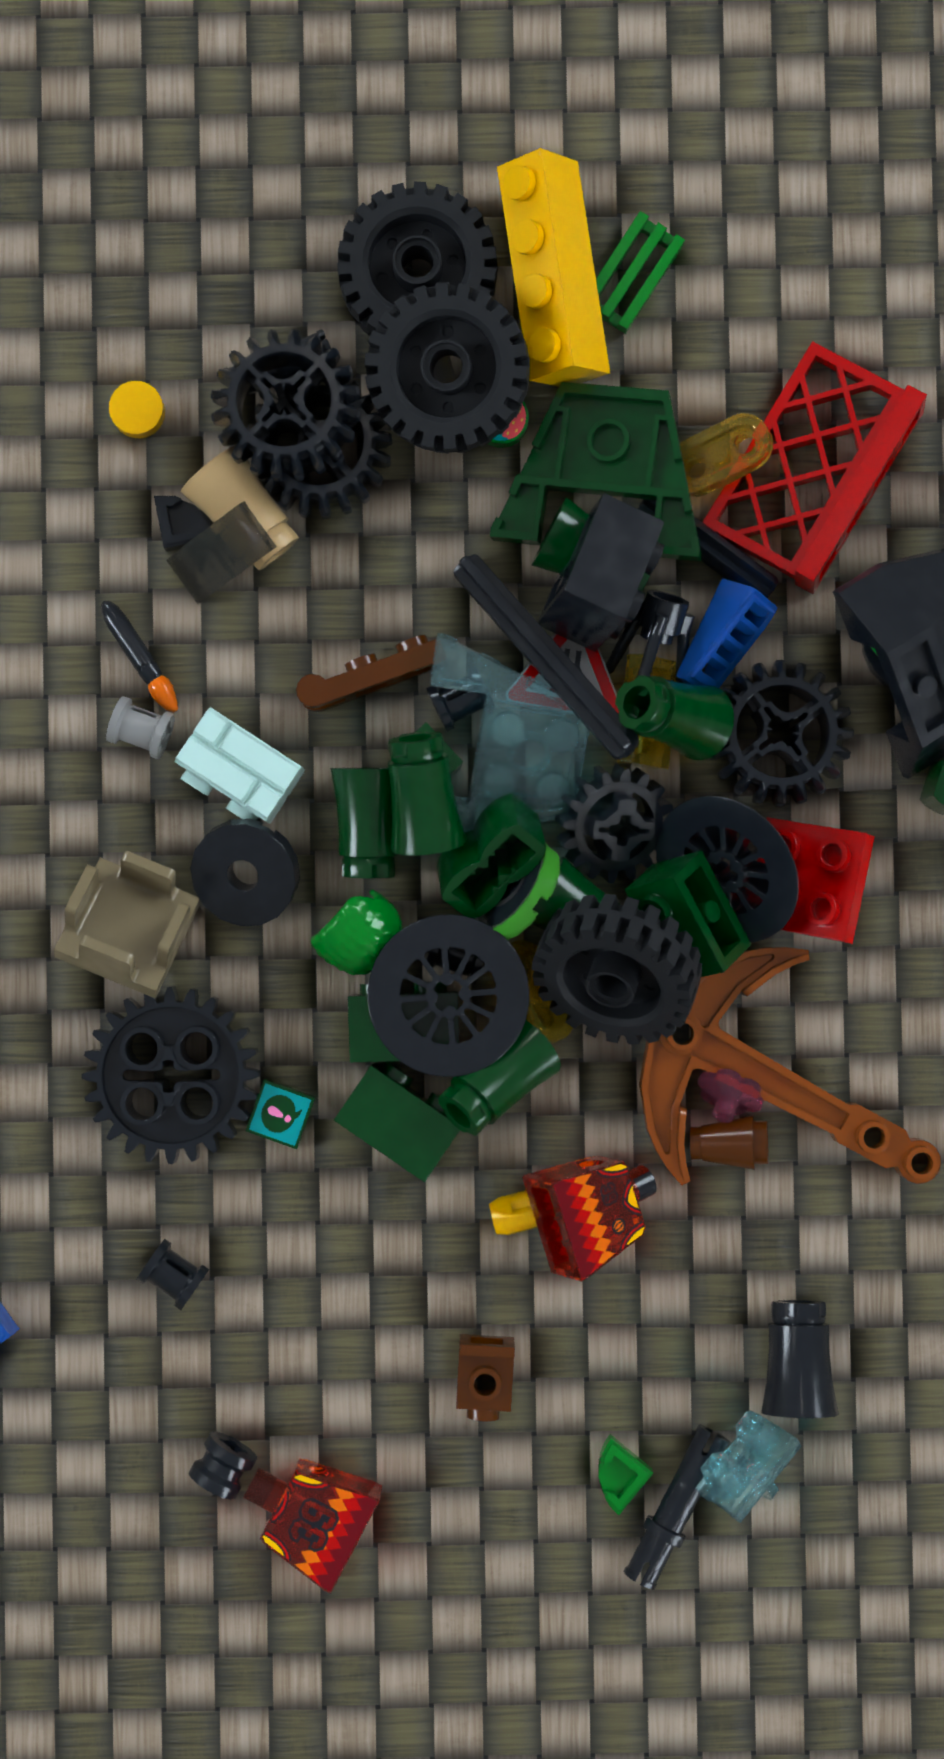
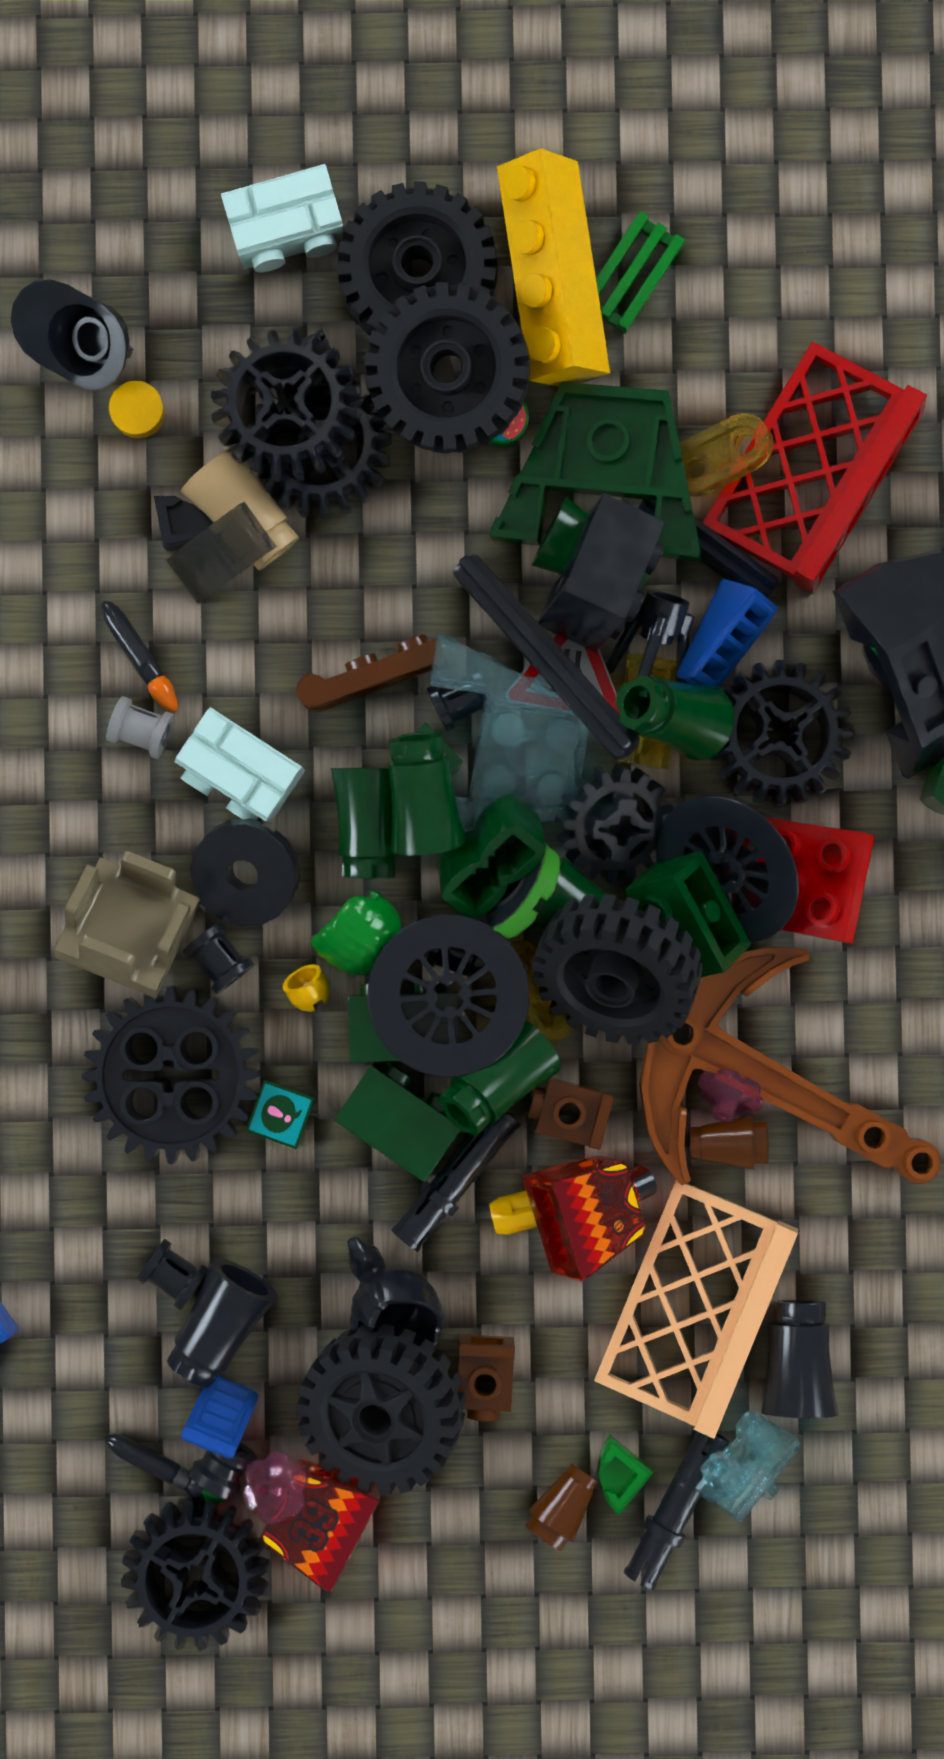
none -> black piece [11,279,134,390]
none -> black piece [105,1433,225,1504]
none -> black gear [121,1497,270,1651]
none -> black plant [167,1258,278,1388]
none -> blue slope [180,1376,258,1459]
none -> black bush [183,923,254,995]
none -> light aqua brick [221,164,344,272]
none -> clear pink plant [243,1451,308,1524]
none -> yellow hinge [282,964,331,1012]
none -> black wheel [296,1324,466,1495]
none -> black hair [347,1237,443,1354]
none -> black pin [391,1112,521,1252]
none -> reddish brown cone [525,1463,598,1551]
none -> reddish brown brick [527,1077,614,1150]
none -> light nougat fence [594,1180,798,1439]

